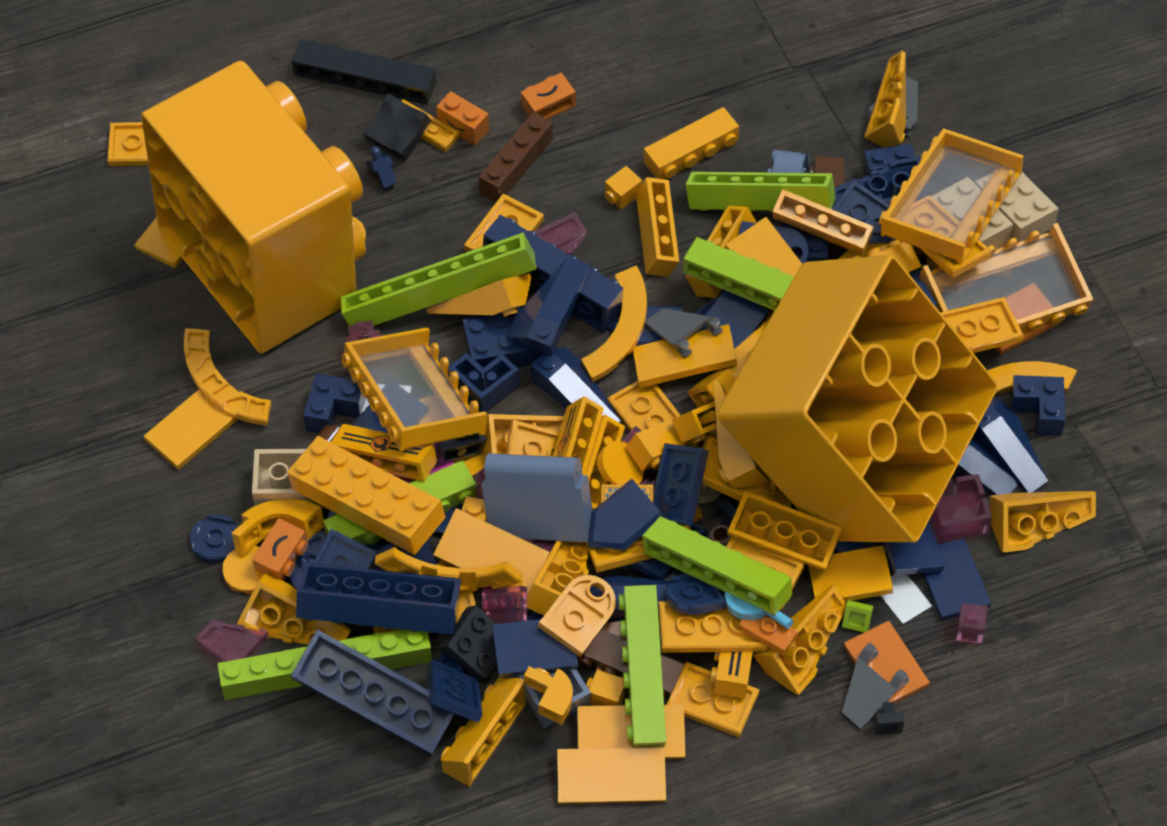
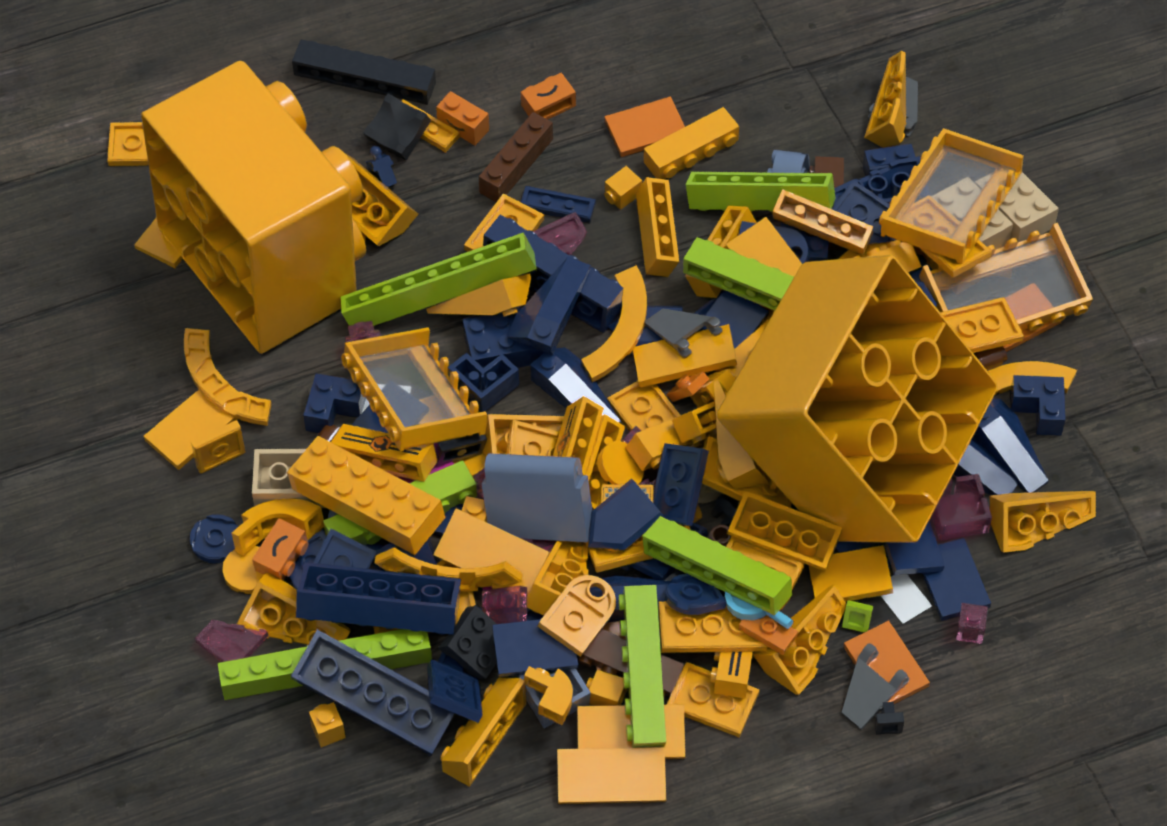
none -> light orange tile [191,420,245,474]
none -> light orange brick [309,702,346,747]
none -> light orange slope [345,153,418,246]
none -> dark blue tile [521,186,596,223]
none -> orange tile [604,96,685,157]
none -> orange plate [666,372,709,402]
none -> reddish brown brick [973,346,1007,371]

